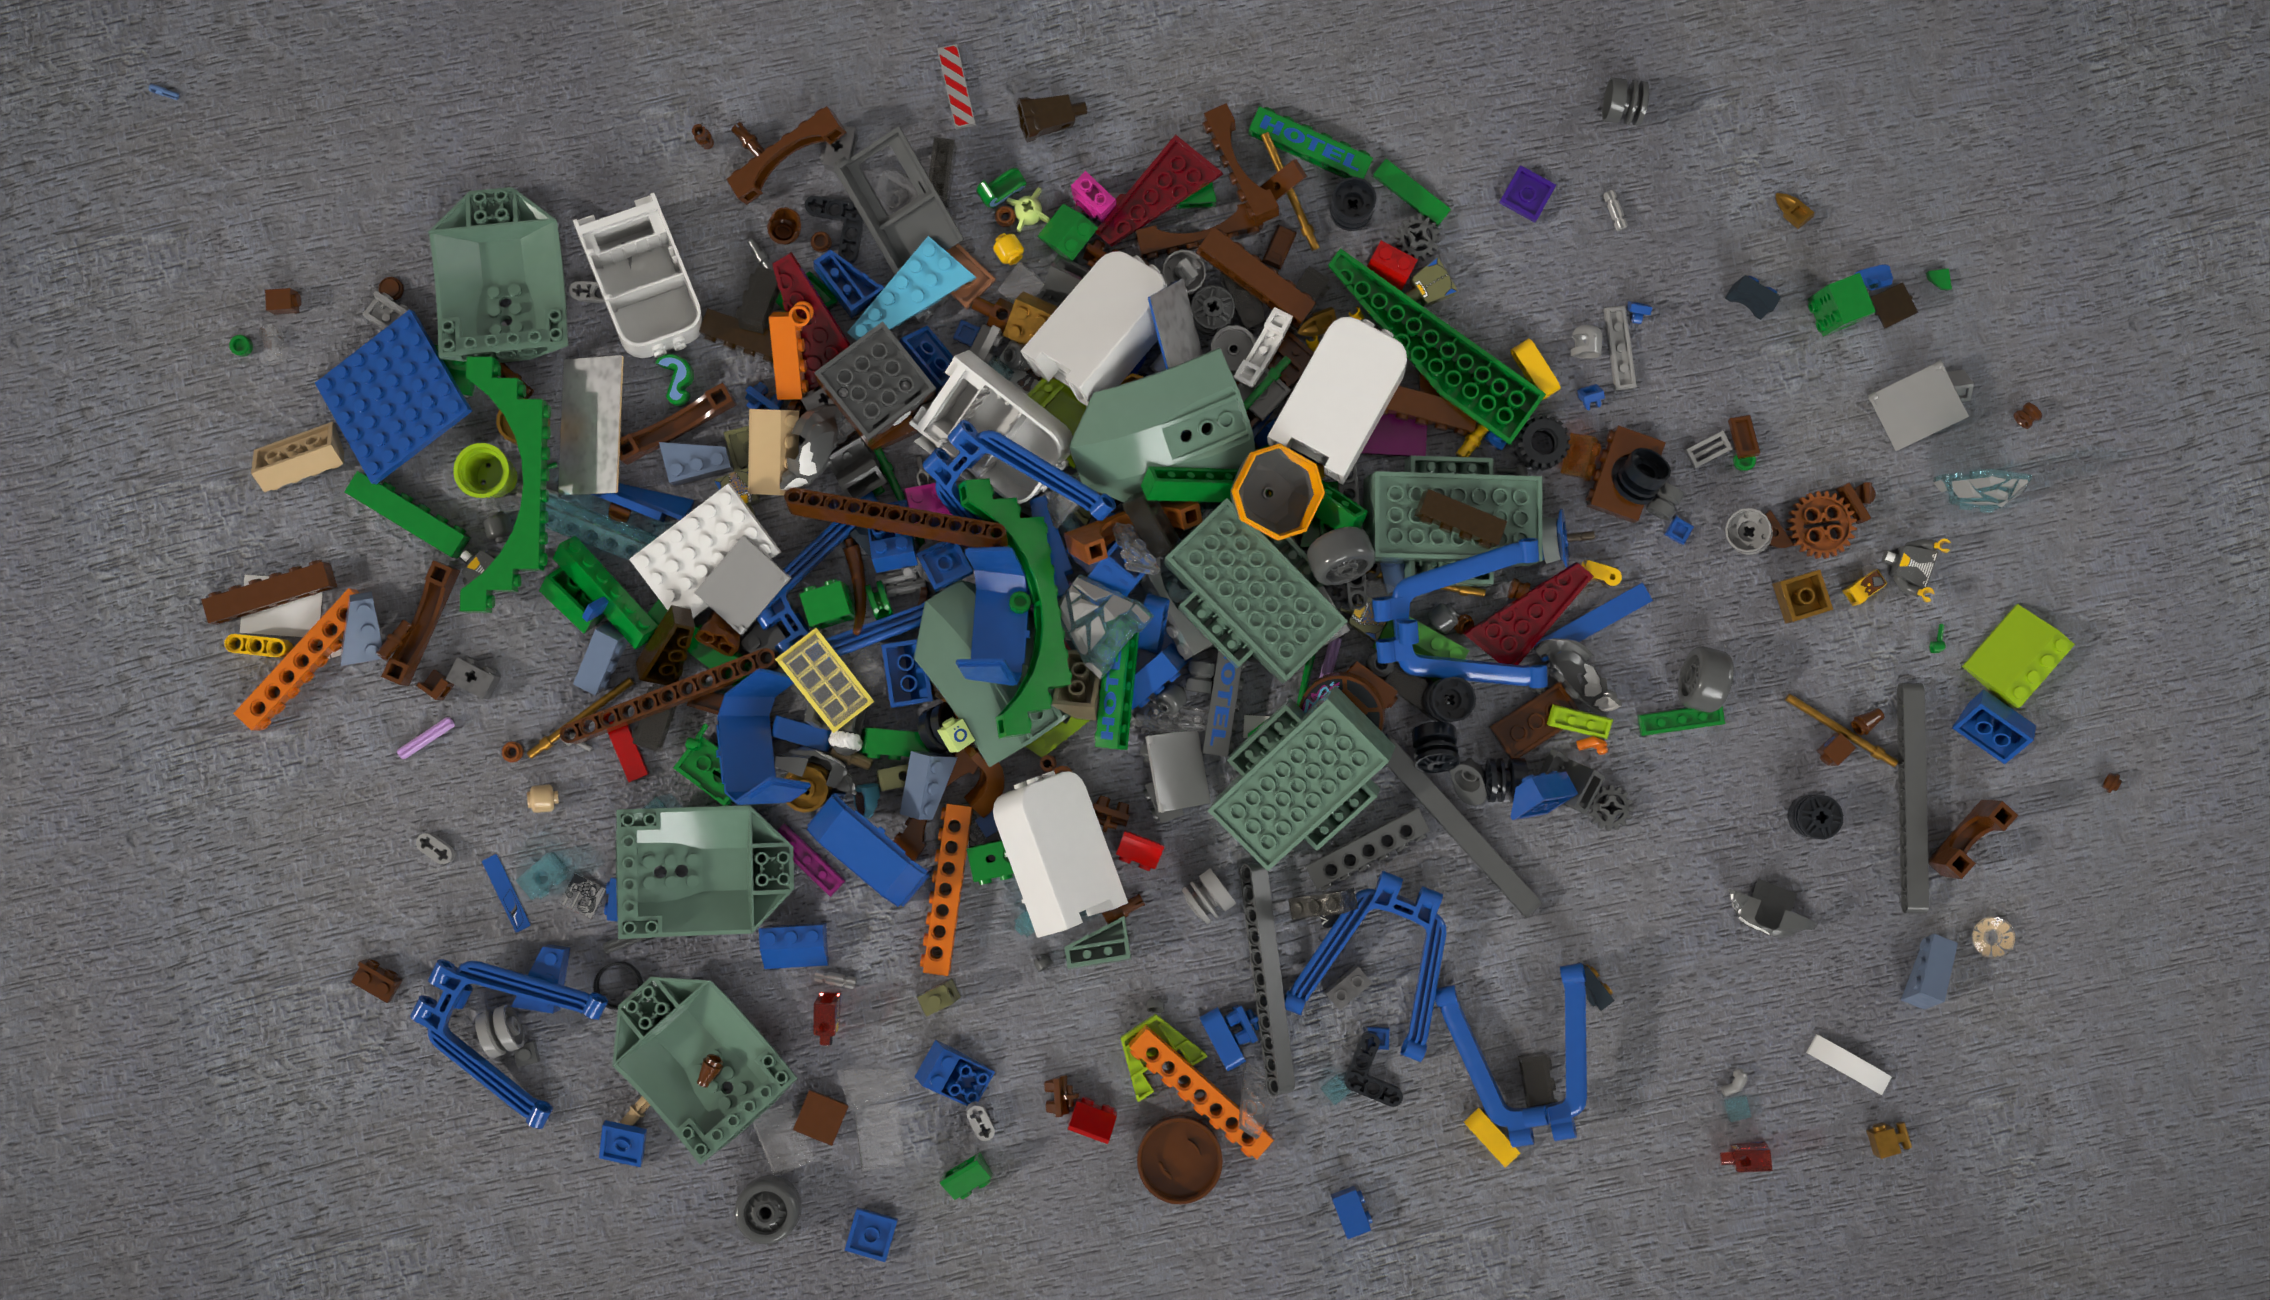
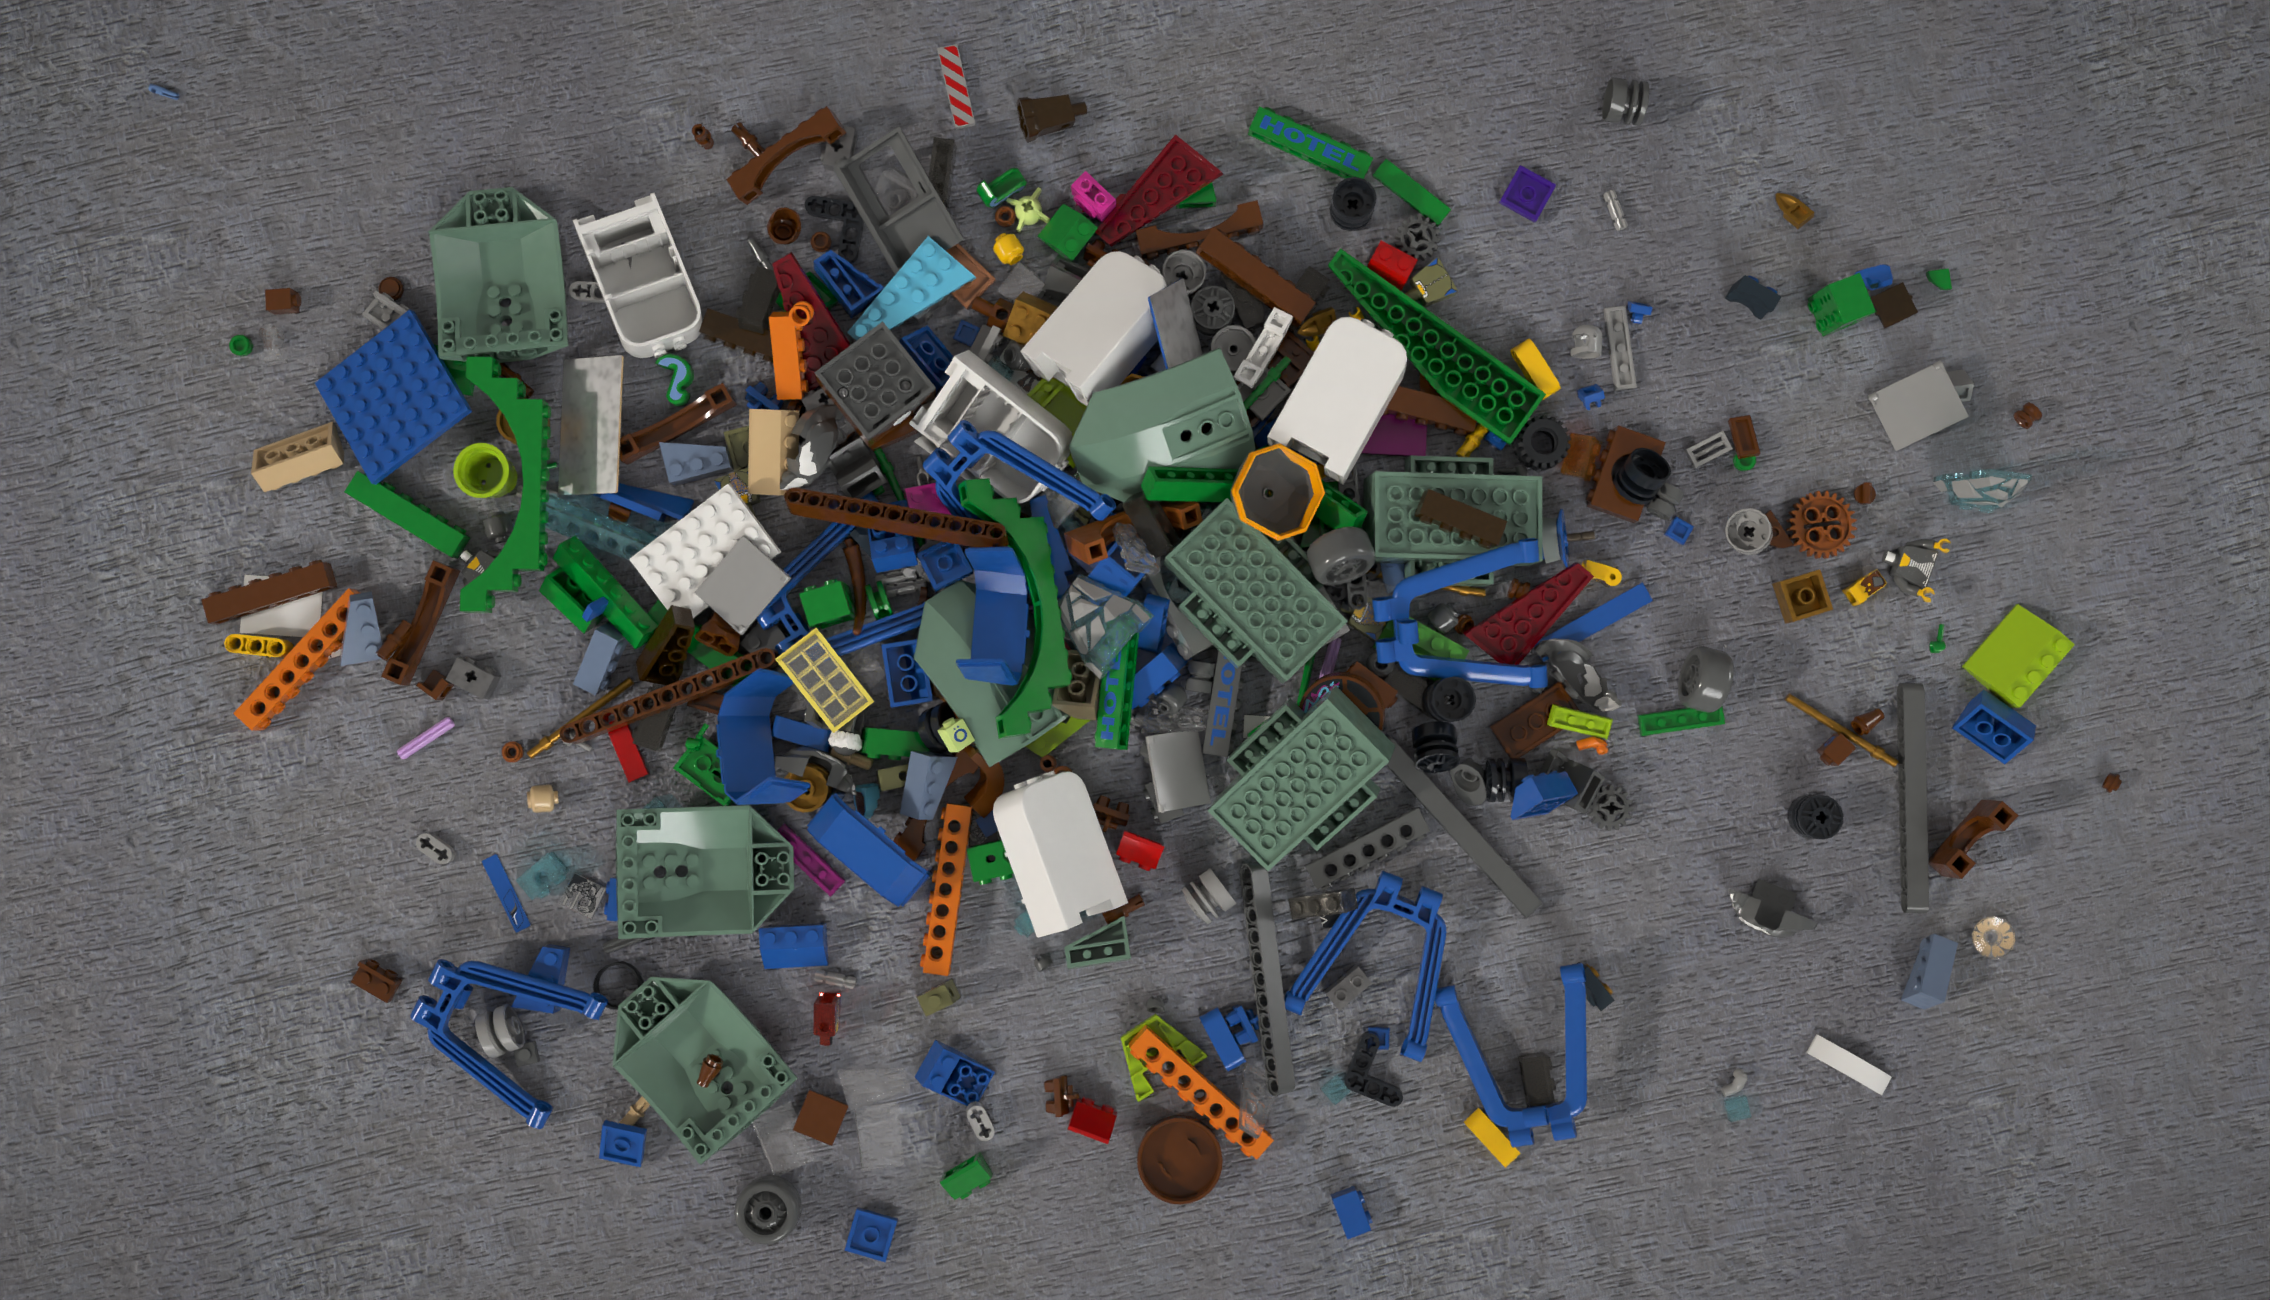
green tile [1009,591,1031,614] -> none
light grey tile [1174,258,1201,287] -> none
reddish brown arch [1202,103,1279,226] -> none
reddish brown tile [1260,159,1308,201] -> none
pearl gold bar [1261,132,1320,251] -> none
reddish brown tile [1262,224,1297,270] -> none
clear red torso [1720,1141,1773,1172] -> none
reddish brown tile [1836,482,1871,524] -> none
pearl gold brick [1866,1122,1912,1159] -> none

